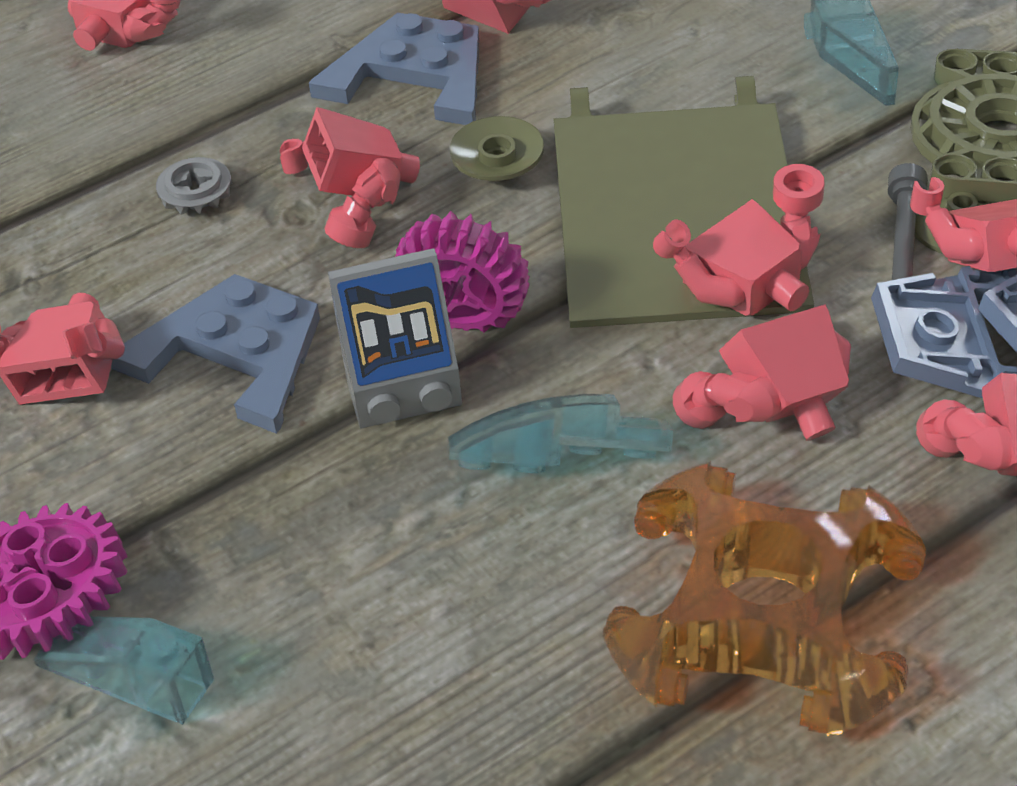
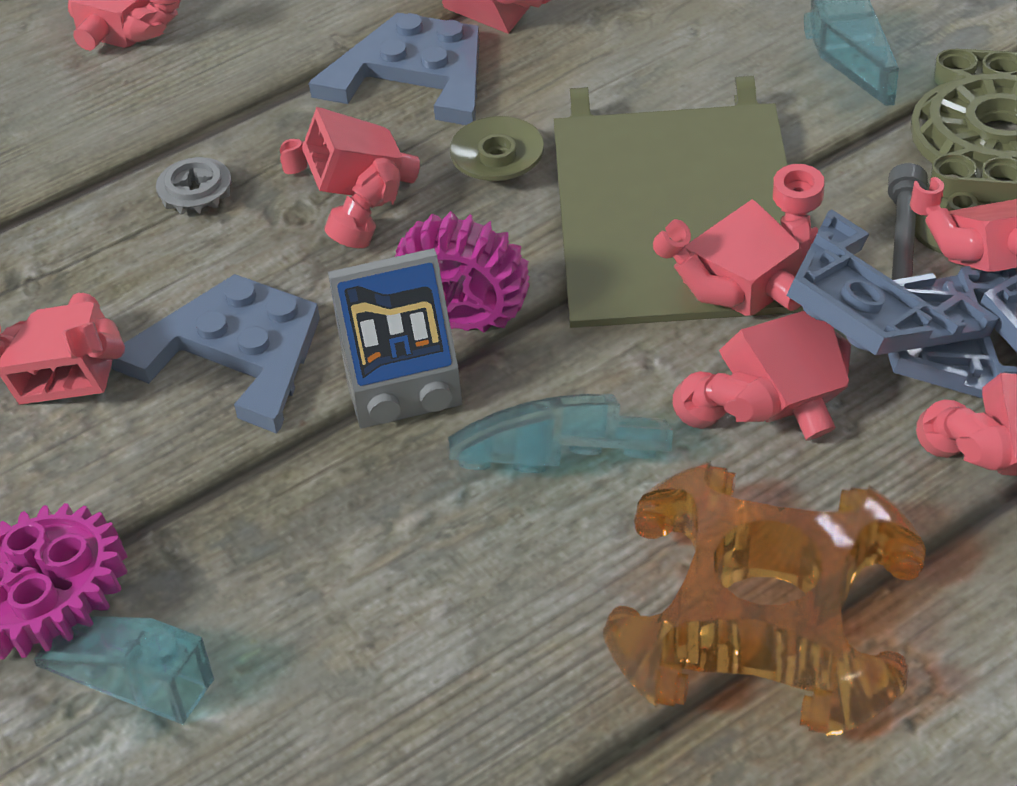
none -> sand blue wing [786,210,1000,355]

